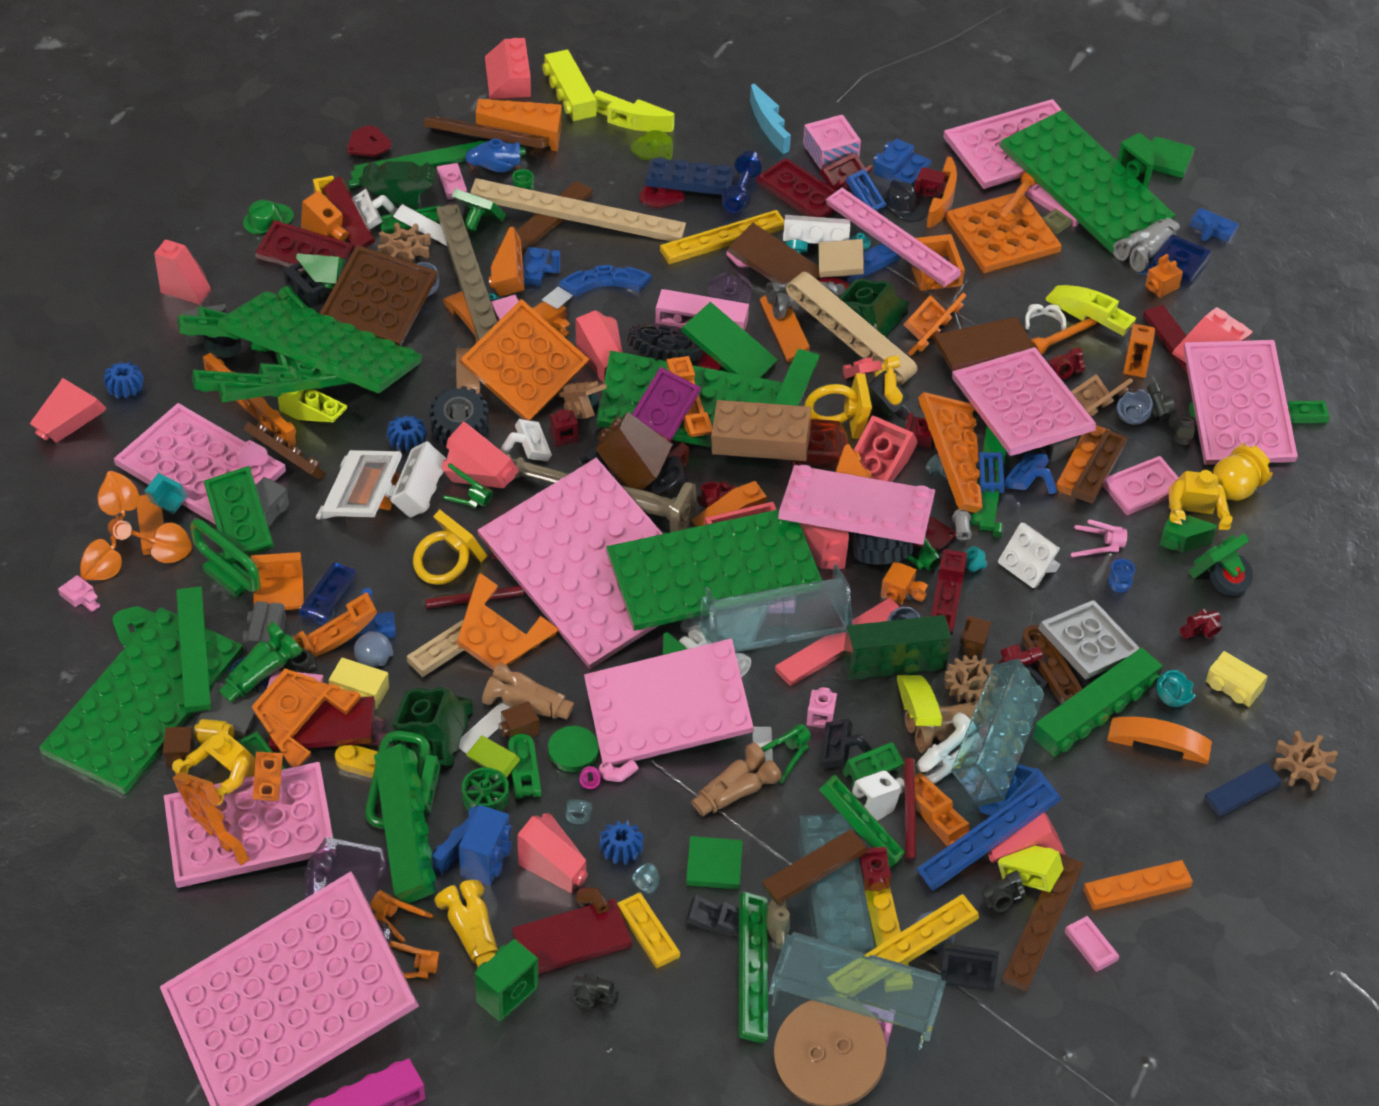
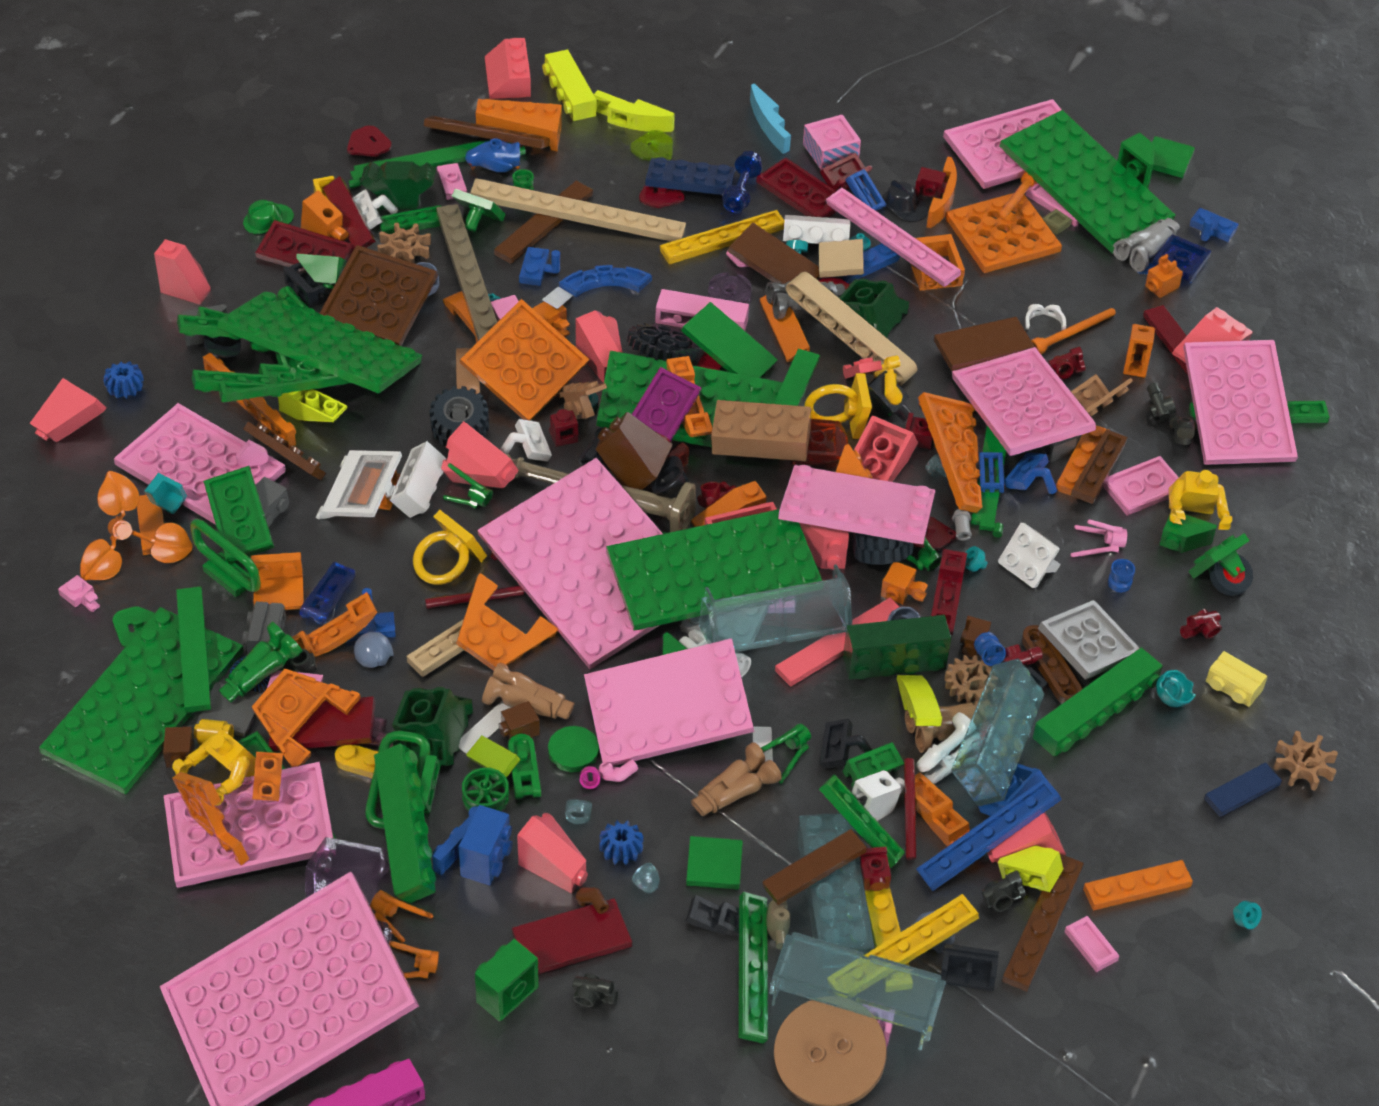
light yellow brick [329,658,389,710] -> none
blue gear [387,414,427,453] -> none
white sticker [393,205,447,246] -> none
yellow piece [434,880,498,966] -> none
orange slope [489,227,525,297] -> none
yellow tile [617,892,680,969] -> none
bright pink brick [806,687,837,728] -> none
blue plate [873,138,932,187] -> none
orange bracket [903,293,966,356] -> none
neon yellow slope [1045,285,1136,336] -> none
orange slope [1107,717,1212,764] -> none
sand blue hair [1116,389,1153,425] -> none
yellow tile [1212,443,1273,501] -> none
none -> blue wheel [974,632,1006,666]
none -> teal tile [1233,900,1262,929]

